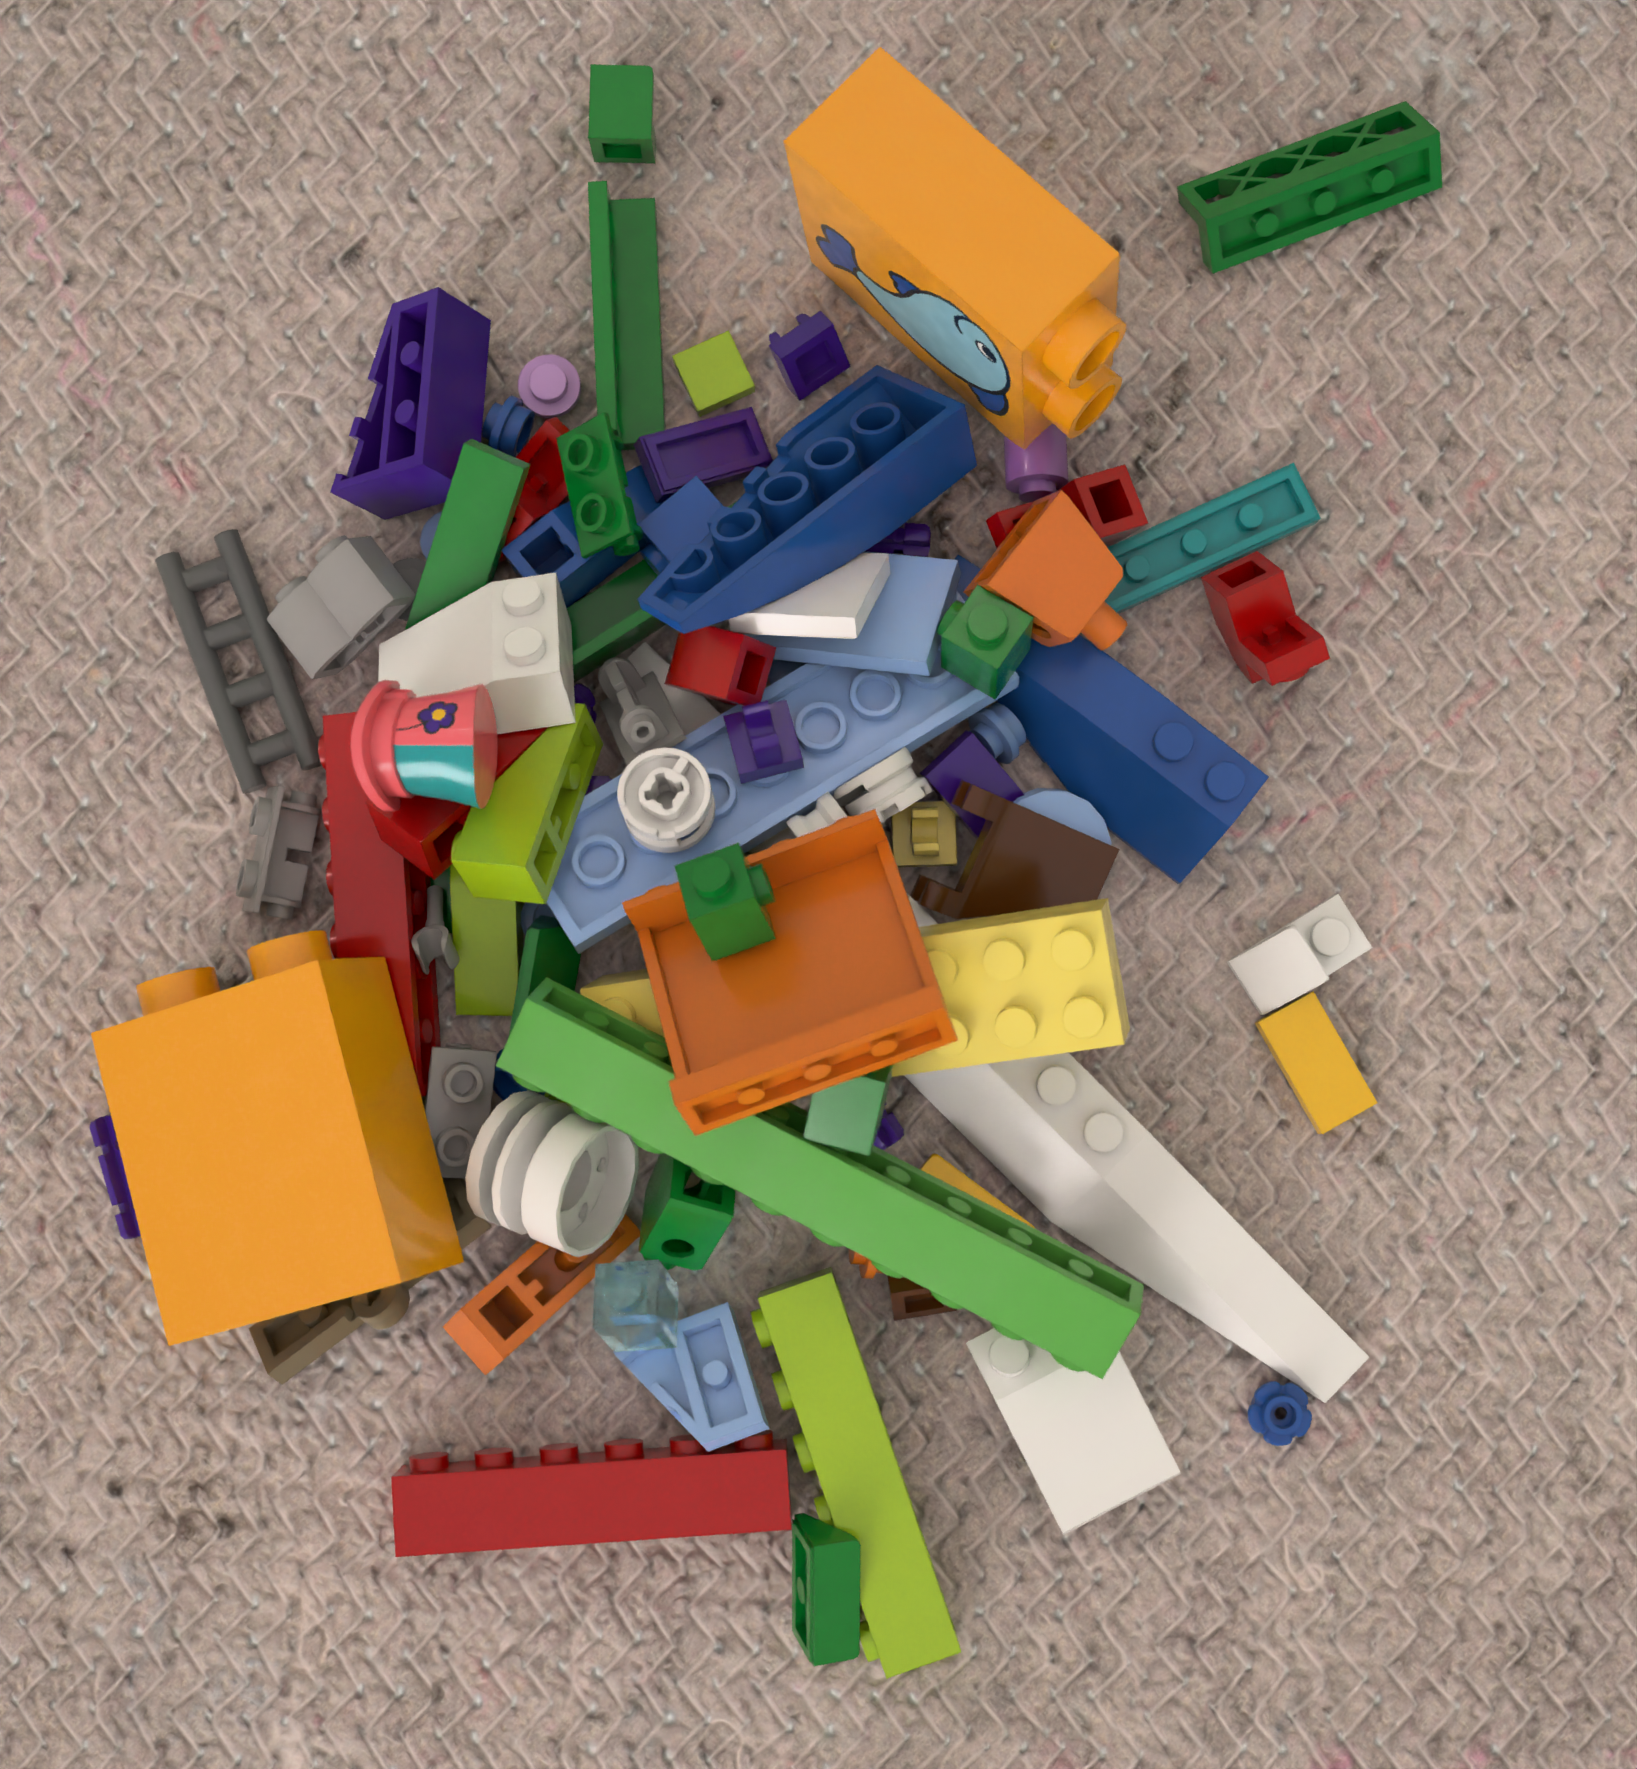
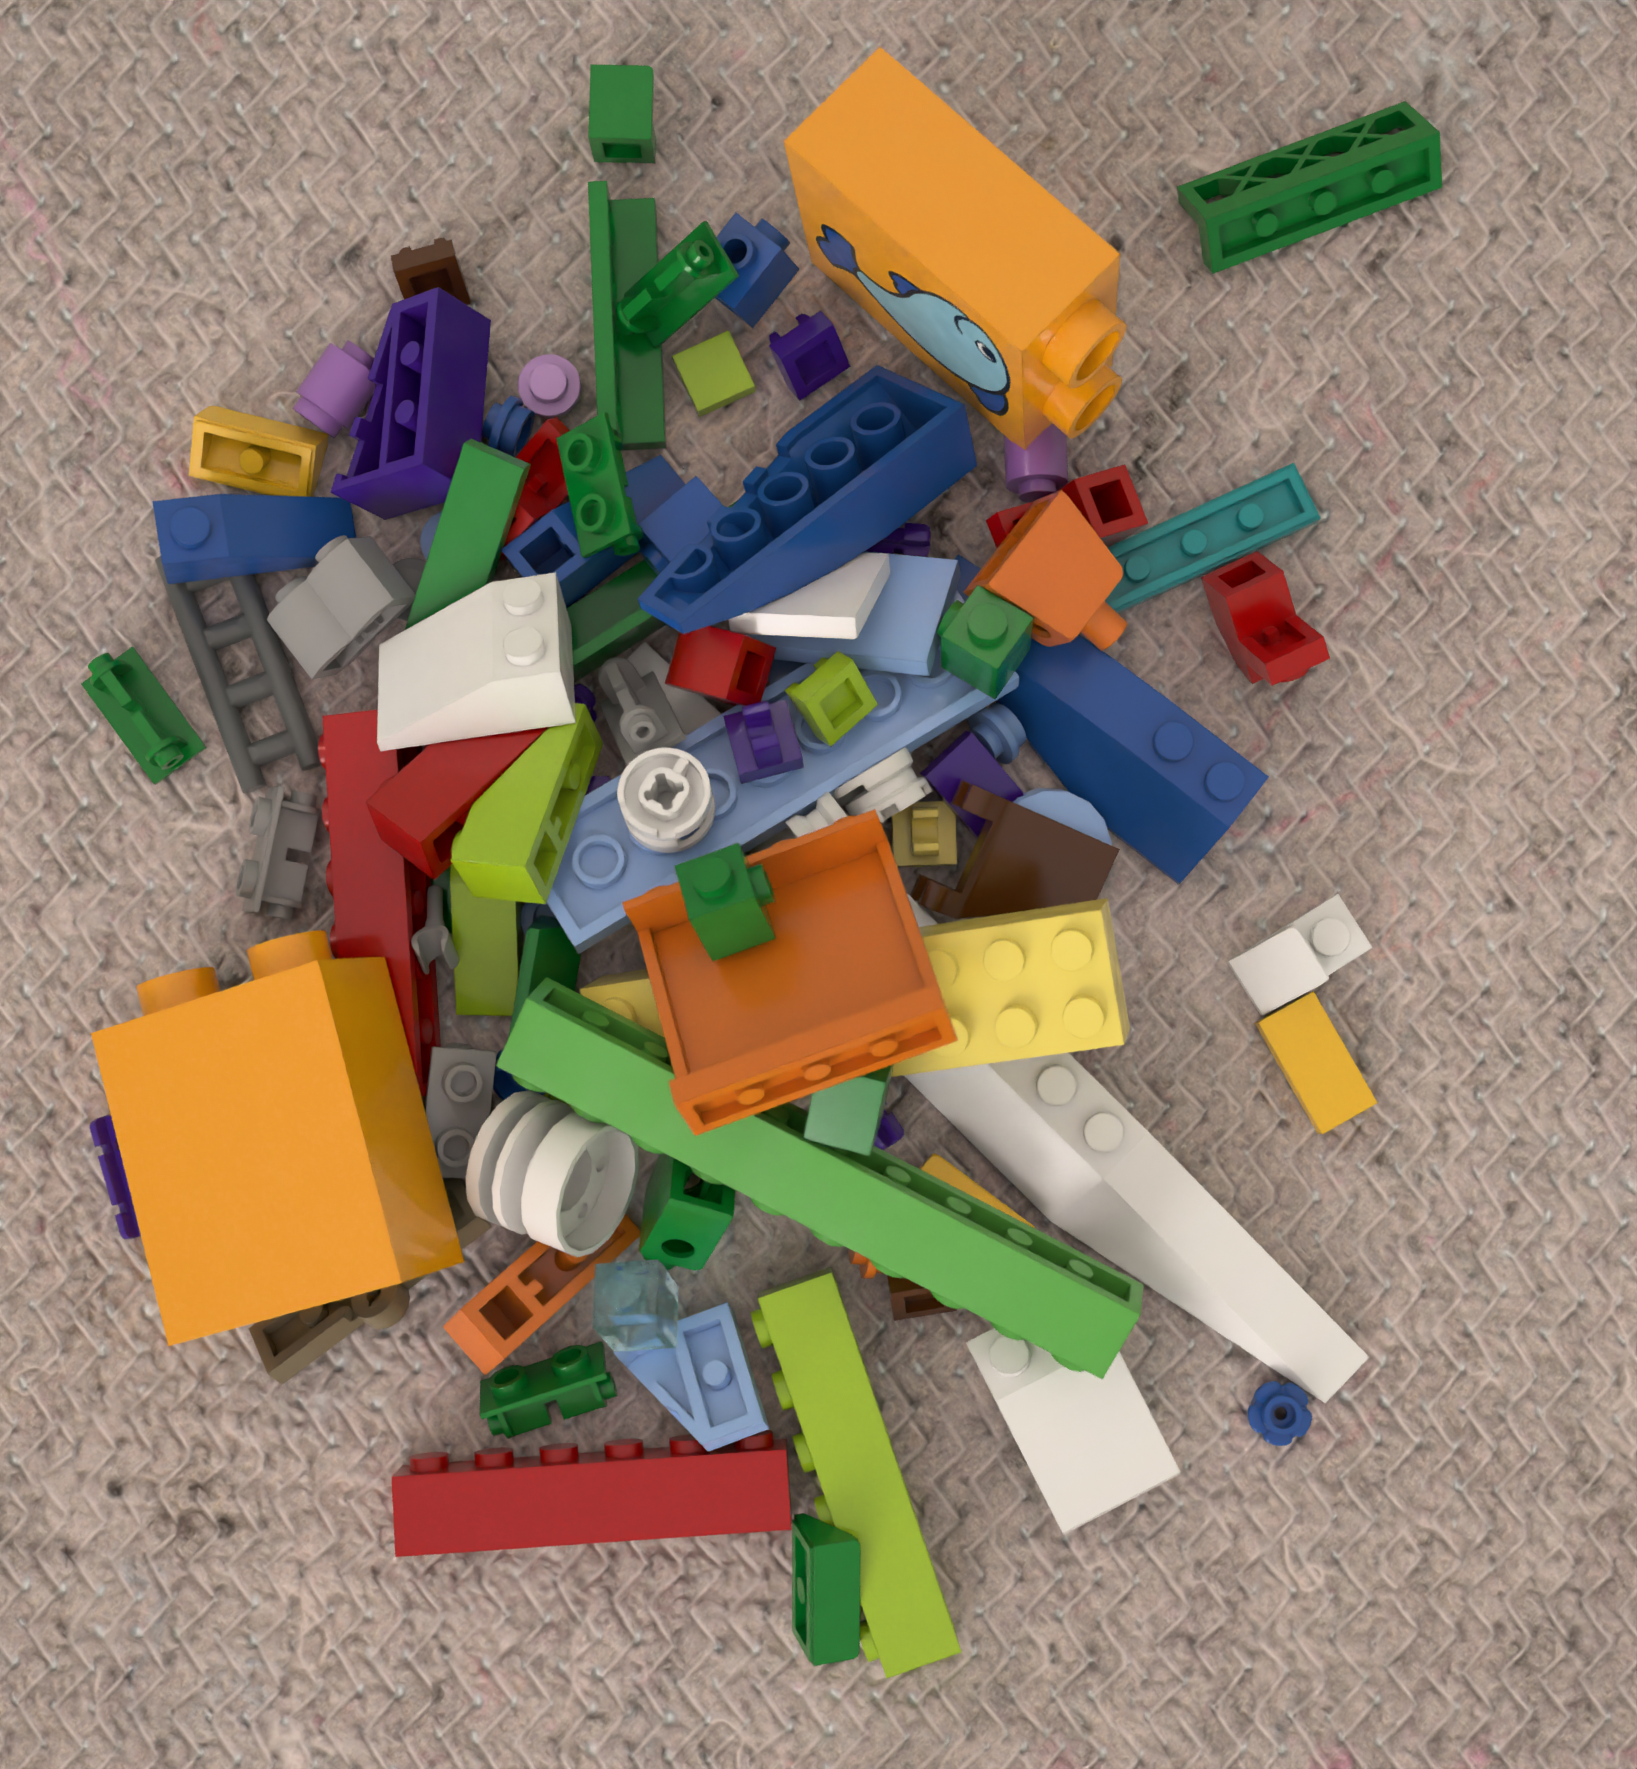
coral hat [351,680,498,811] -> none
dark purple tile [634,407,773,503] -> none
none -> green hinge [81,647,207,785]
none -> blue slope [152,494,356,584]
none -> yellow slope [189,406,328,497]
none -> medium lavender brick [292,340,376,439]
none -> reddish brown tile [391,238,472,305]
none -> green hinge [479,1341,618,1439]
none -> green hinge [614,221,739,348]
none -> blue brick [715,212,800,329]
none -> lime tile [785,651,878,747]

